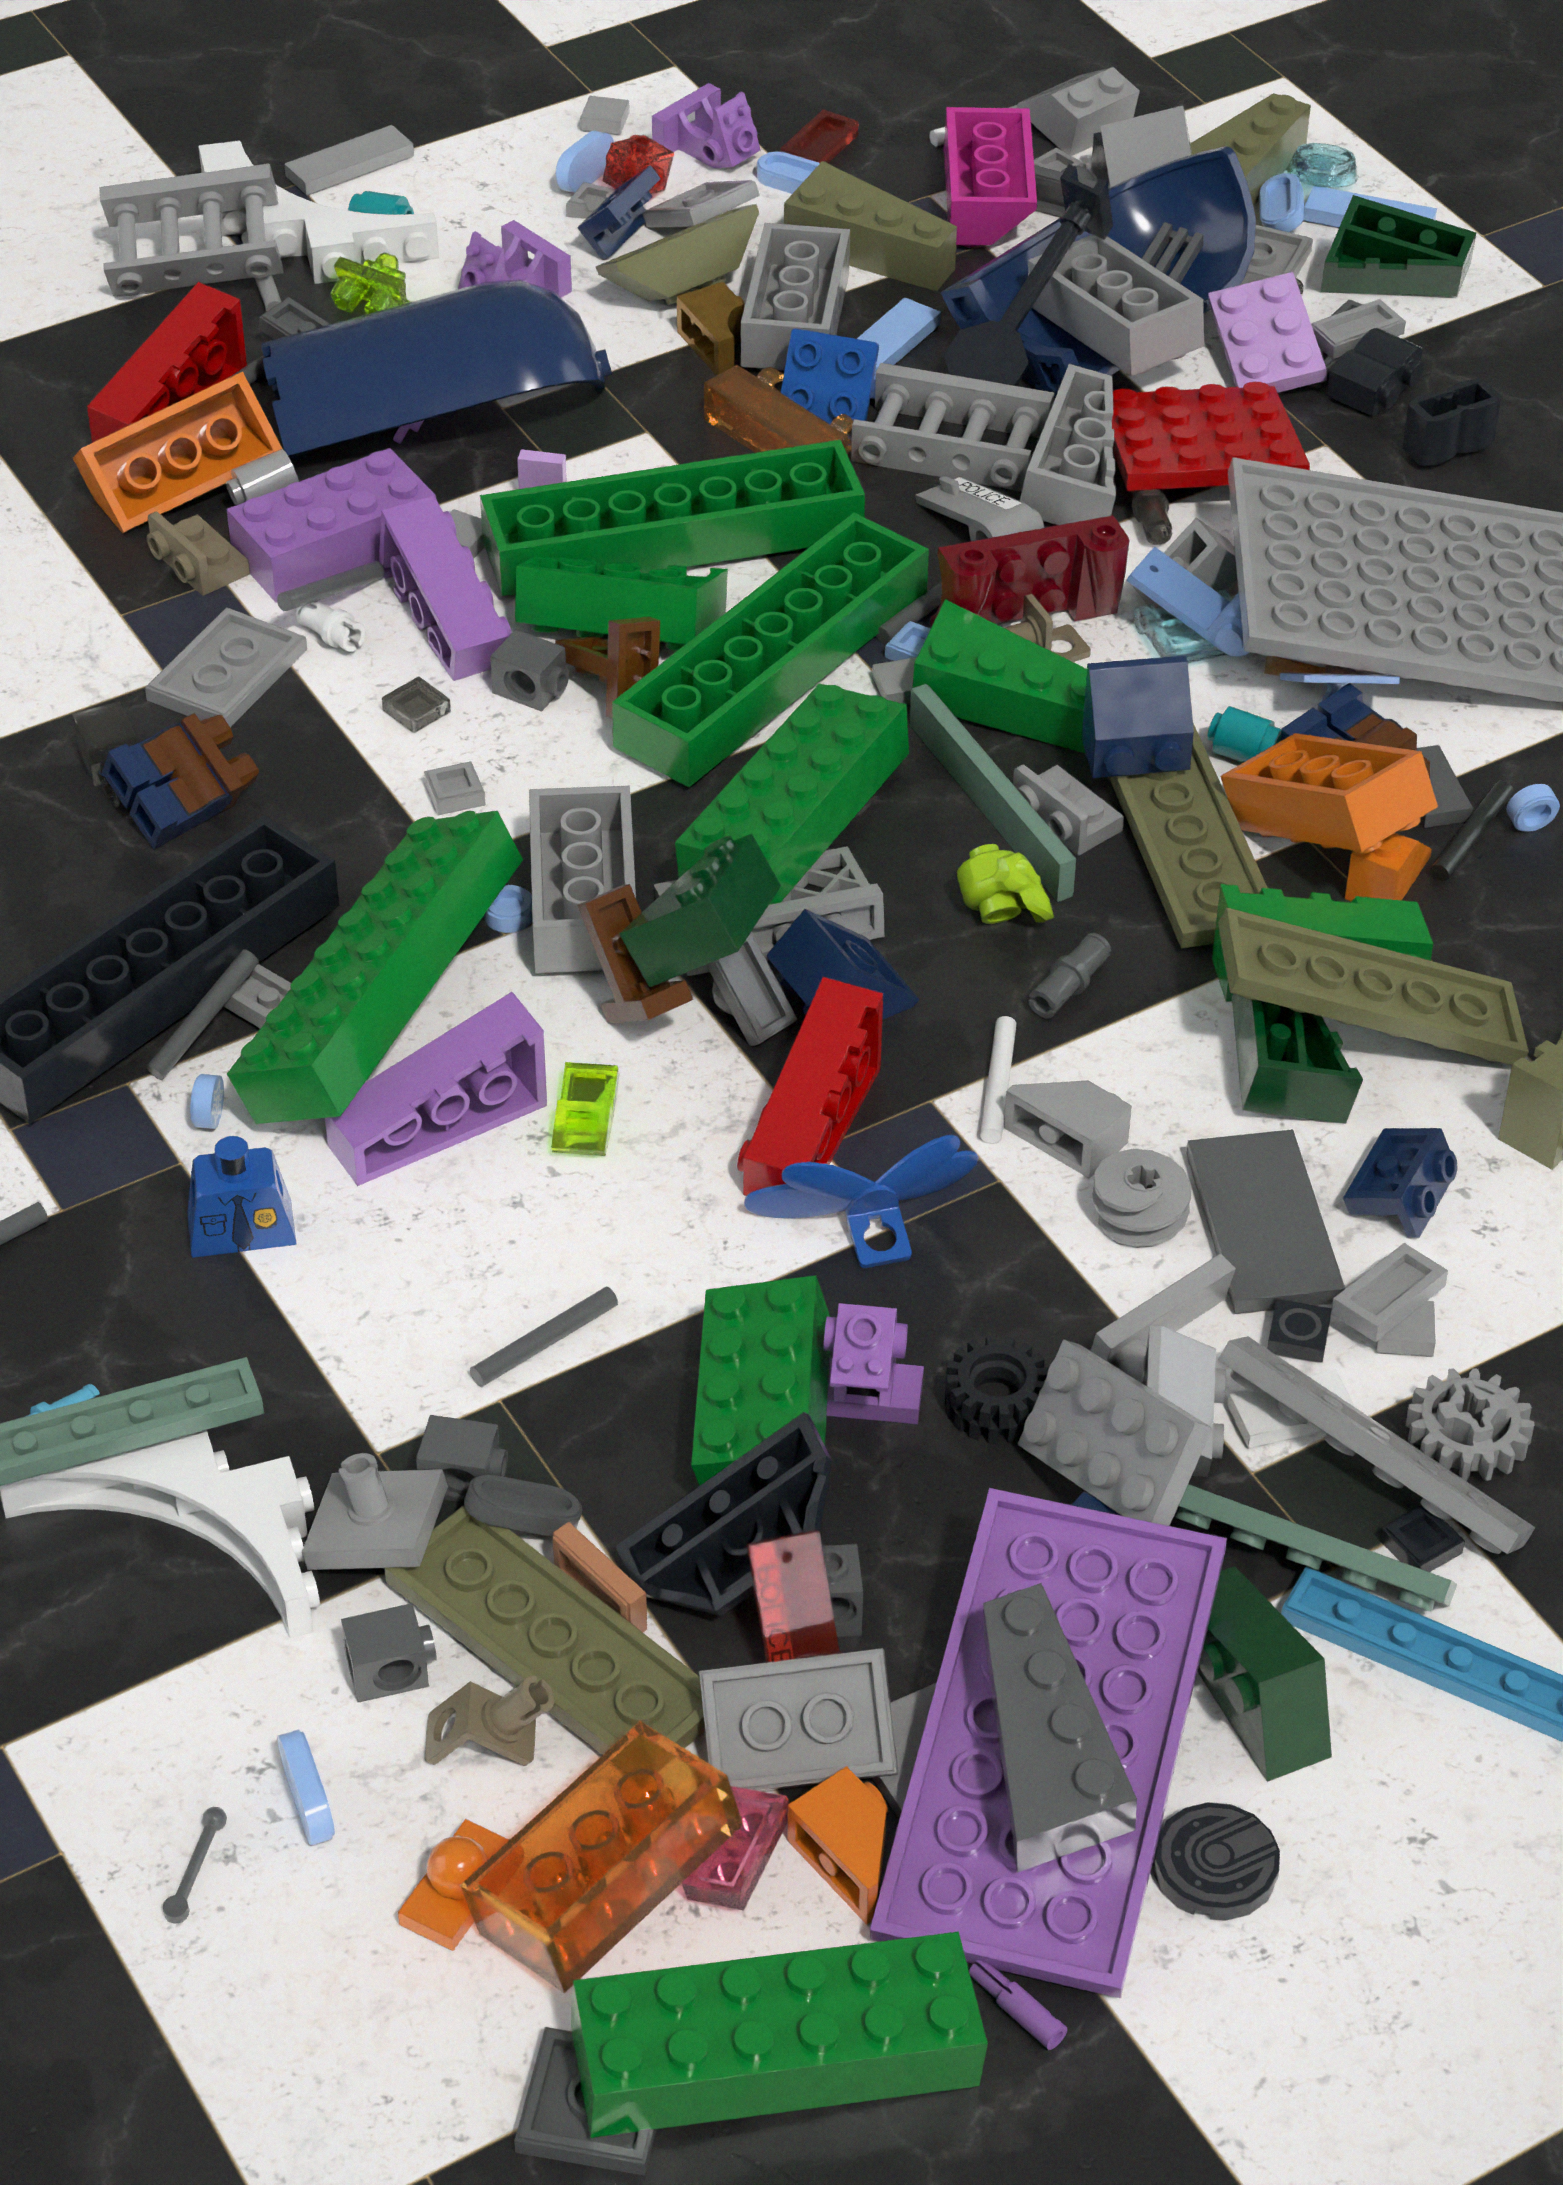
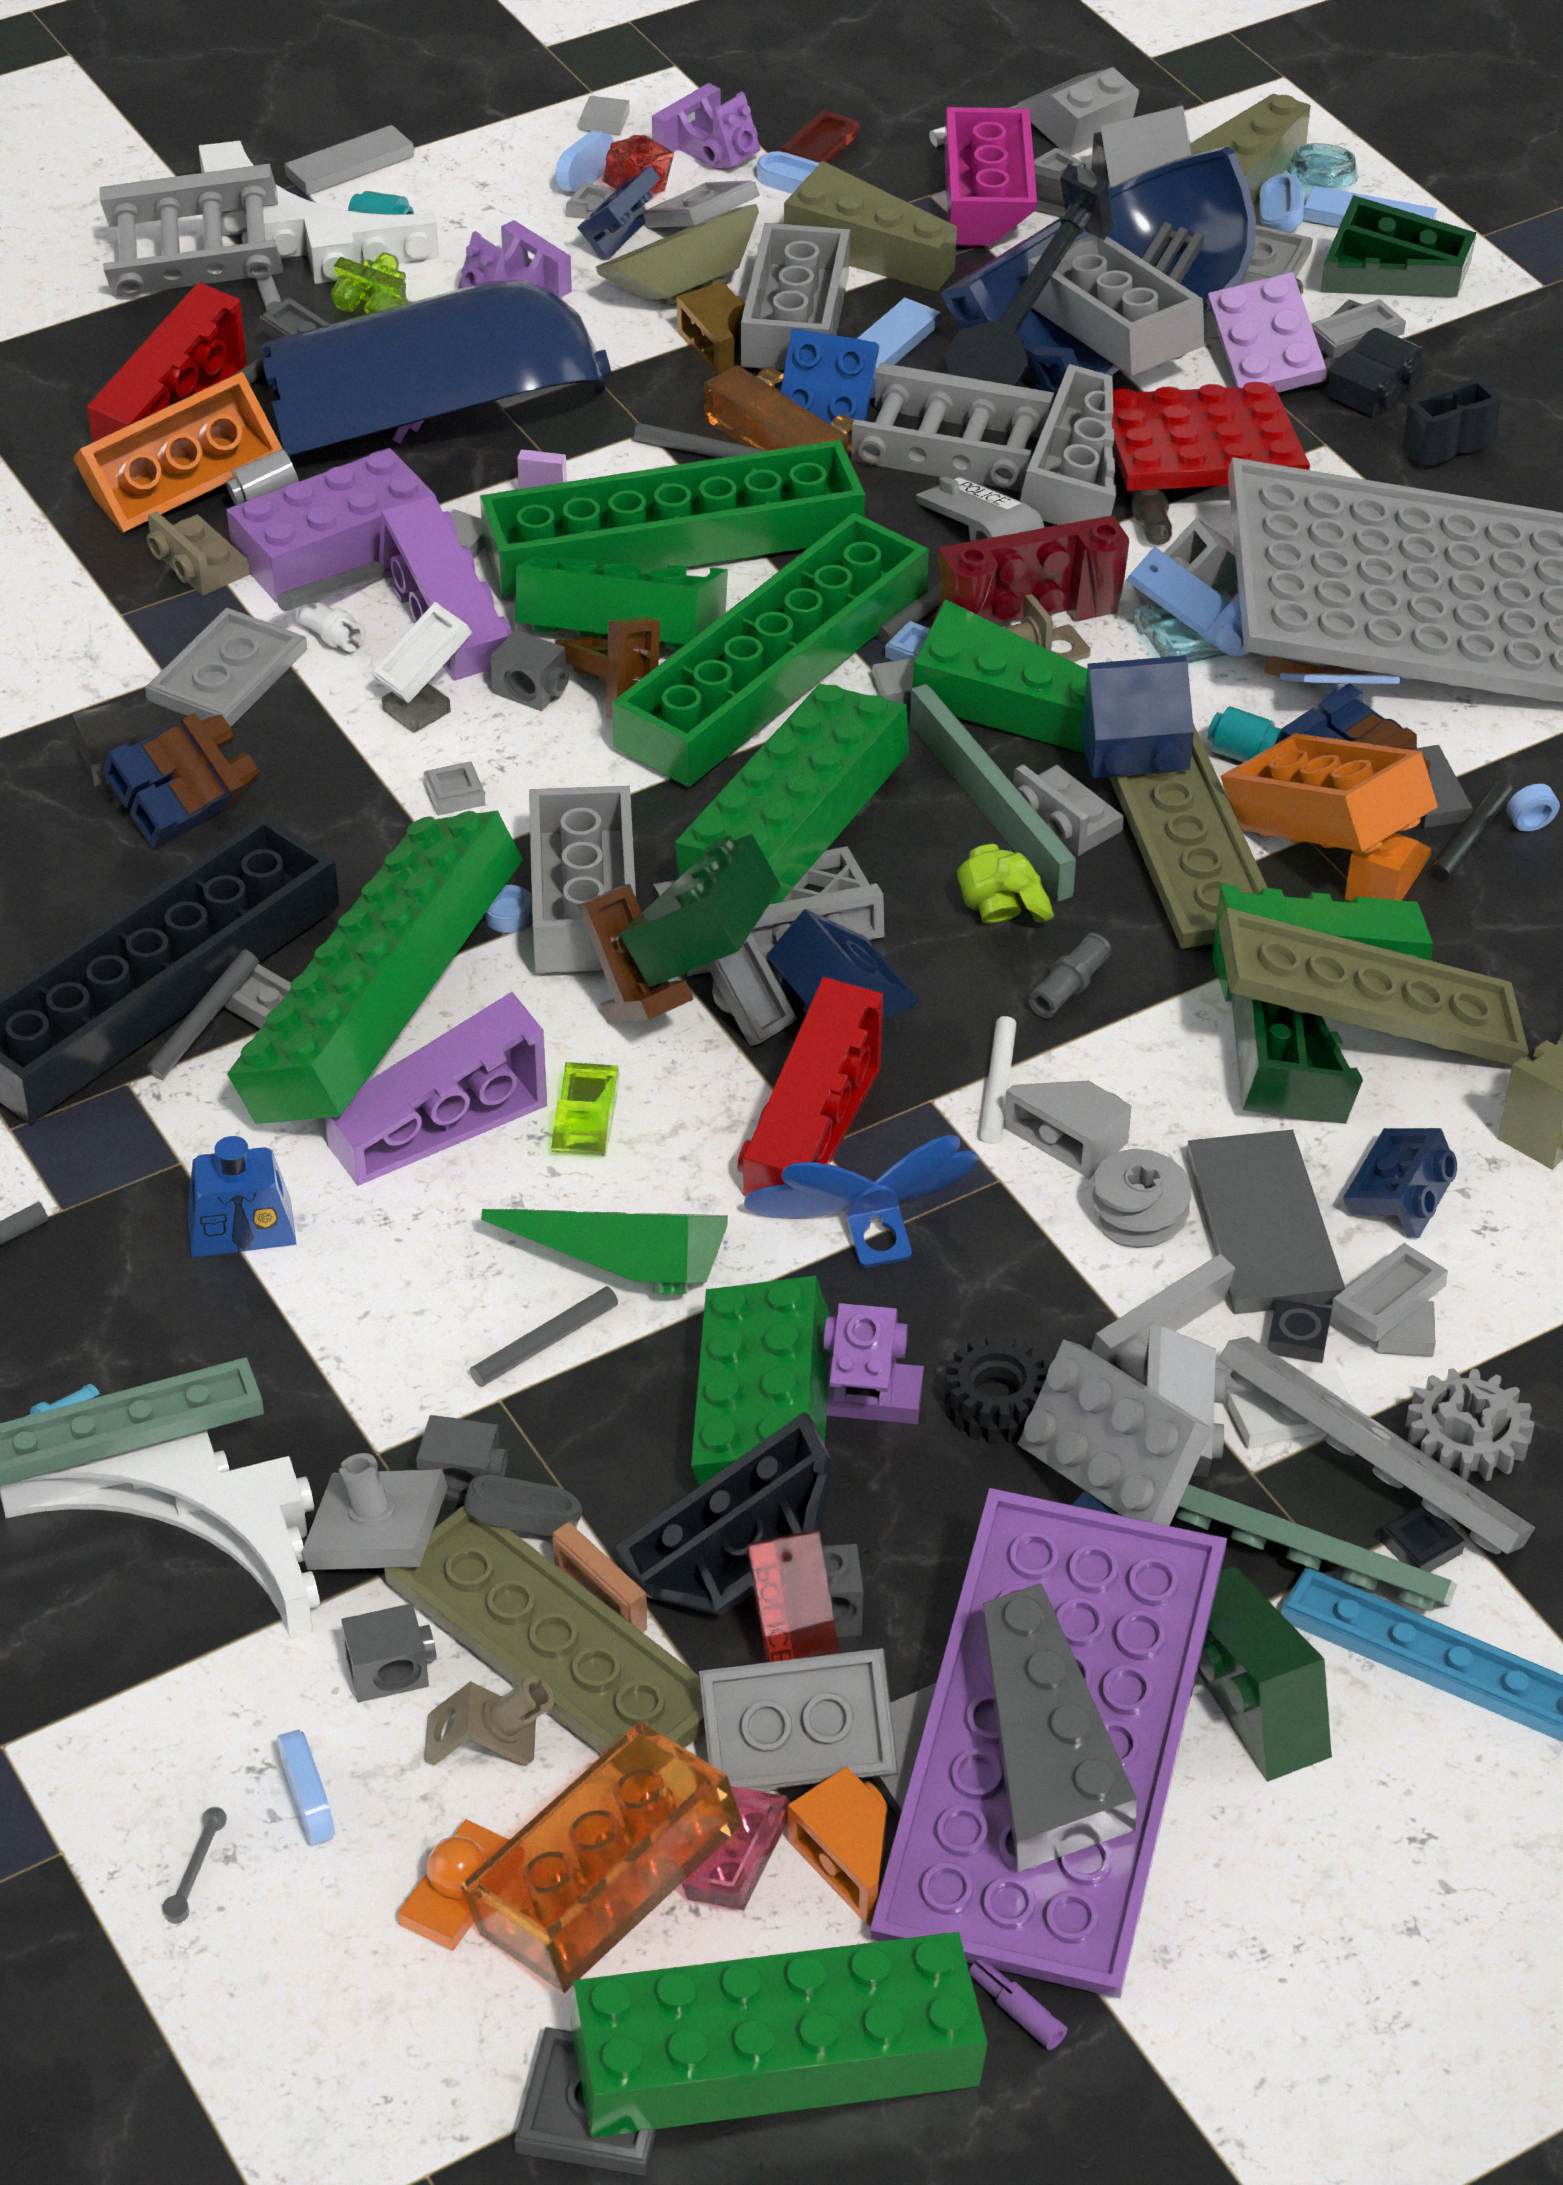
light blue tile [190,1074,224,1129] -> none
tile [1154,1802,1280,1921] -> none
none -> white tile [371,602,473,704]
none -> green wedge [481,1209,728,1294]
none -> dark grey bar [634,423,767,458]

